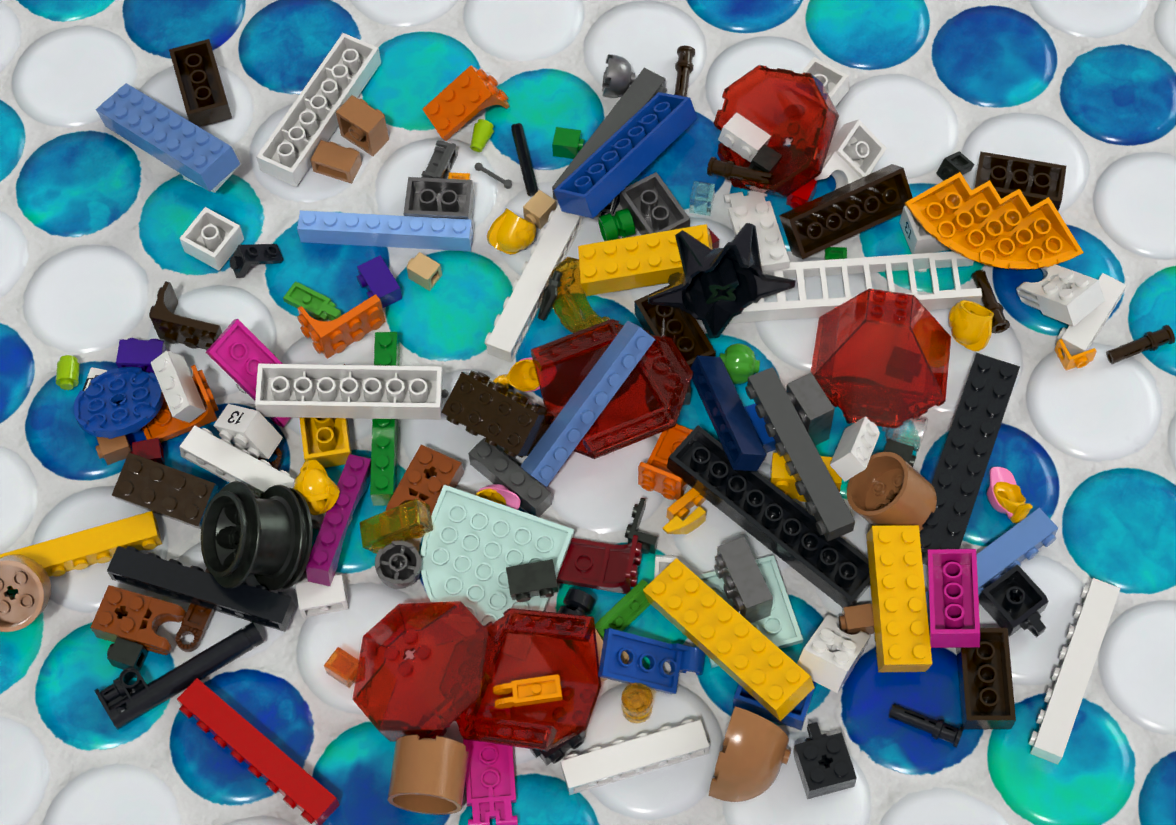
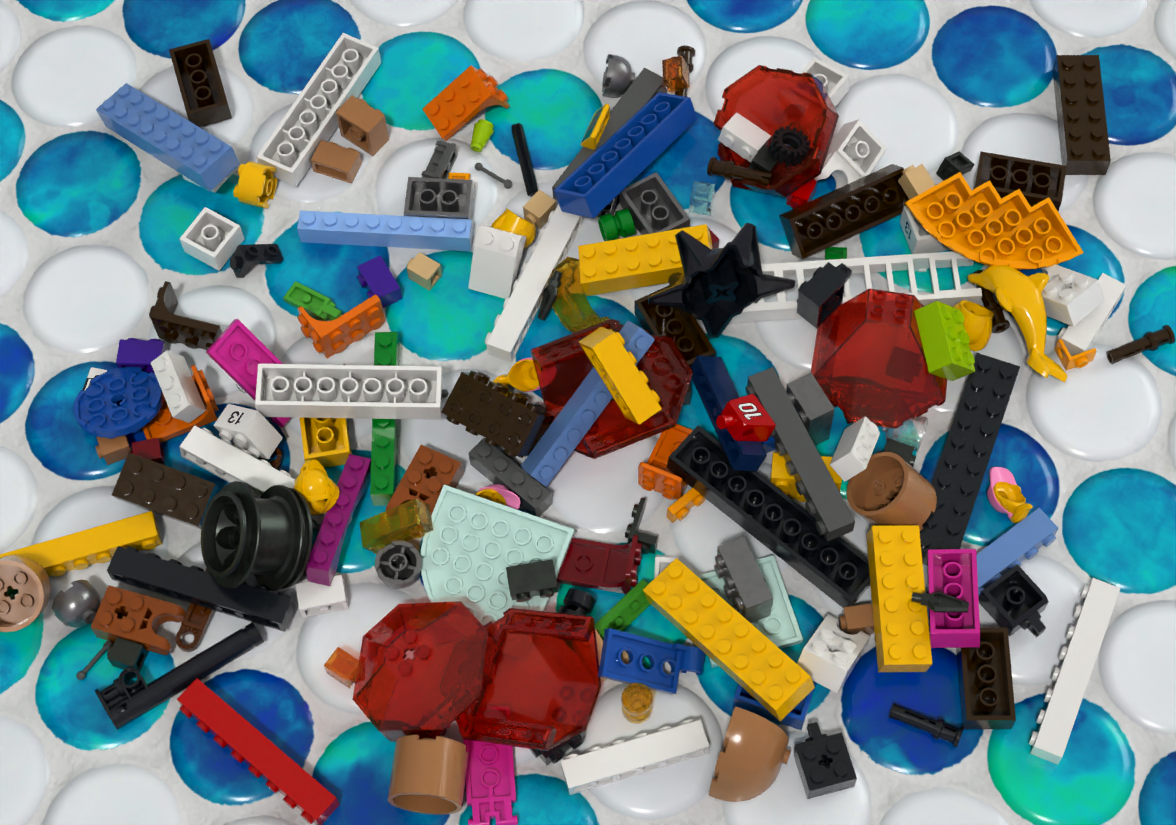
lime brick [56,355,80,390] -> none
light orange hinge [493,674,563,709] -> none
green brick [552,127,585,159] -> none
yellow slope [663,506,706,534] -> none
bright green plant [719,343,760,385] -> none
white hinge [724,188,790,272] -> none
none -> flat silver cylinder [52,579,101,628]
none -> dark grey hinge [76,640,113,680]
none -> yellow brick [233,161,278,208]
none -> white slope [468,225,526,299]
none -> yellow brick [579,327,662,425]
none -> yellow slope [581,104,610,150]
none -> clear orange brick [662,55,690,92]
none -> red torso [716,394,776,442]
none -> black tyre [768,126,810,167]
none -> black hinge [797,262,852,328]
none -> tan brick [898,164,935,200]
none -> pearl dark grey piece [911,591,969,613]
none -> lime brick [914,301,976,381]
none -> yellow animal [968,265,1067,382]
none -> dark brown brick [1052,55,1111,175]

